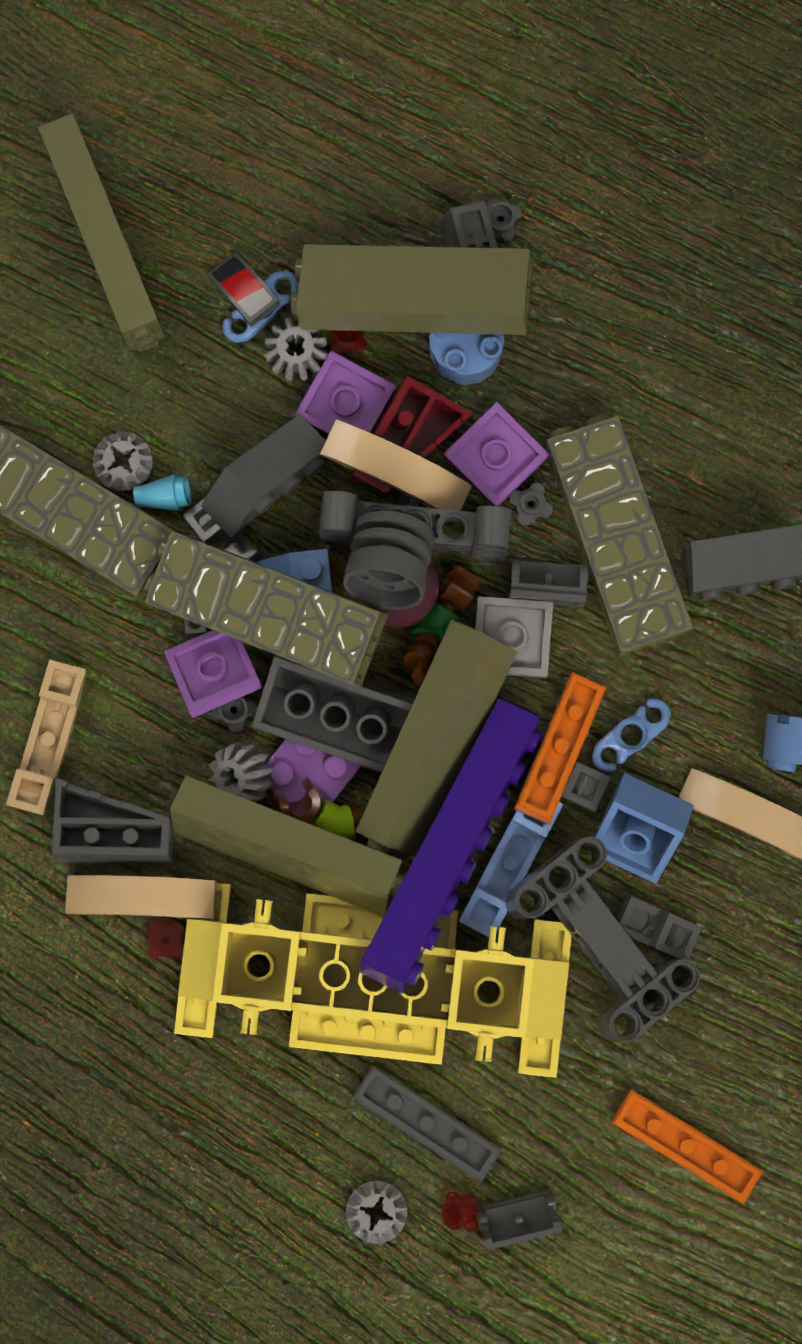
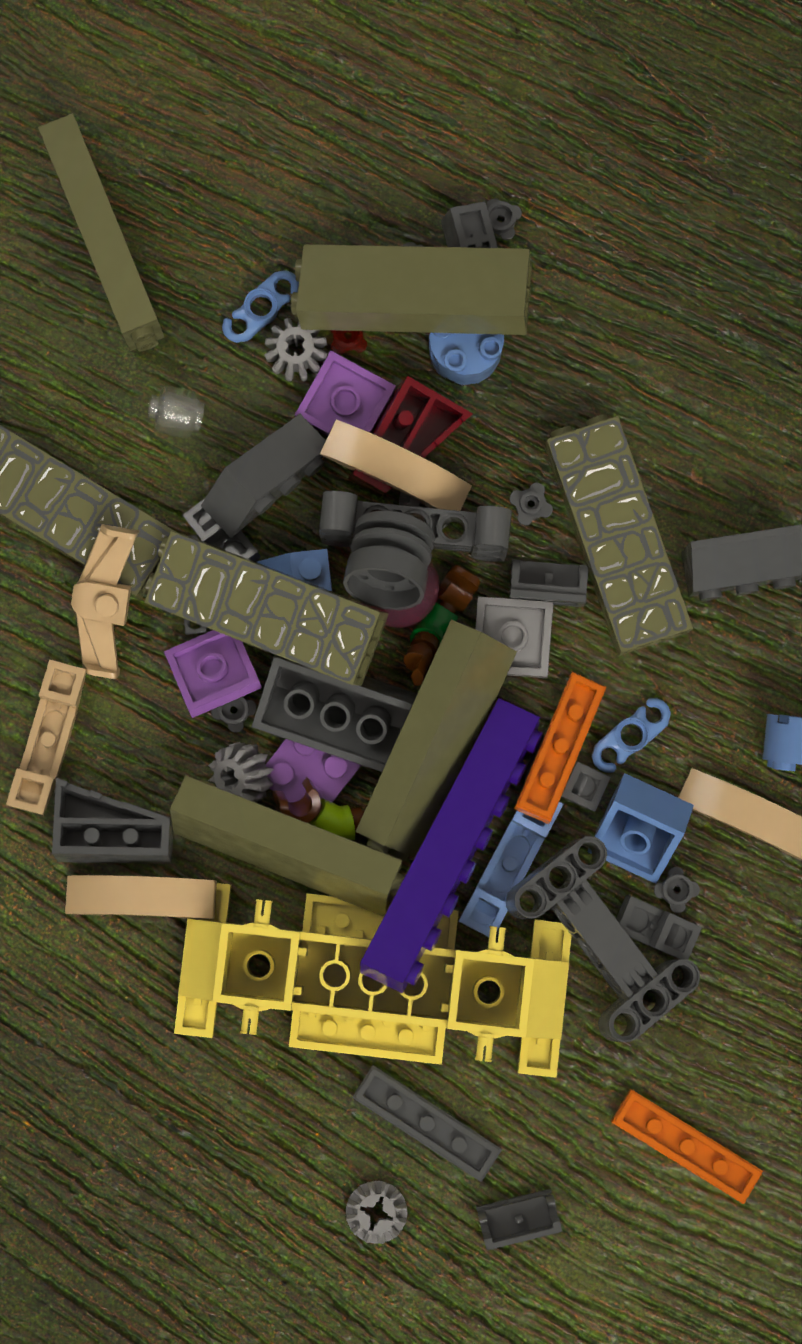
light grey gear [92,431,153,491] -> none
medium azure cone [133,473,191,511] -> none
clear red plate [146,921,184,960] -> none
slope [207,252,280,327] -> none
clear red plate [441,1191,478,1233] -> none
medium lavender plate [443,402,550,506] -> none
none -> tan plate [71,524,139,679]
none -> clear head [147,386,205,438]
none -> dark grey plate [654,867,700,913]

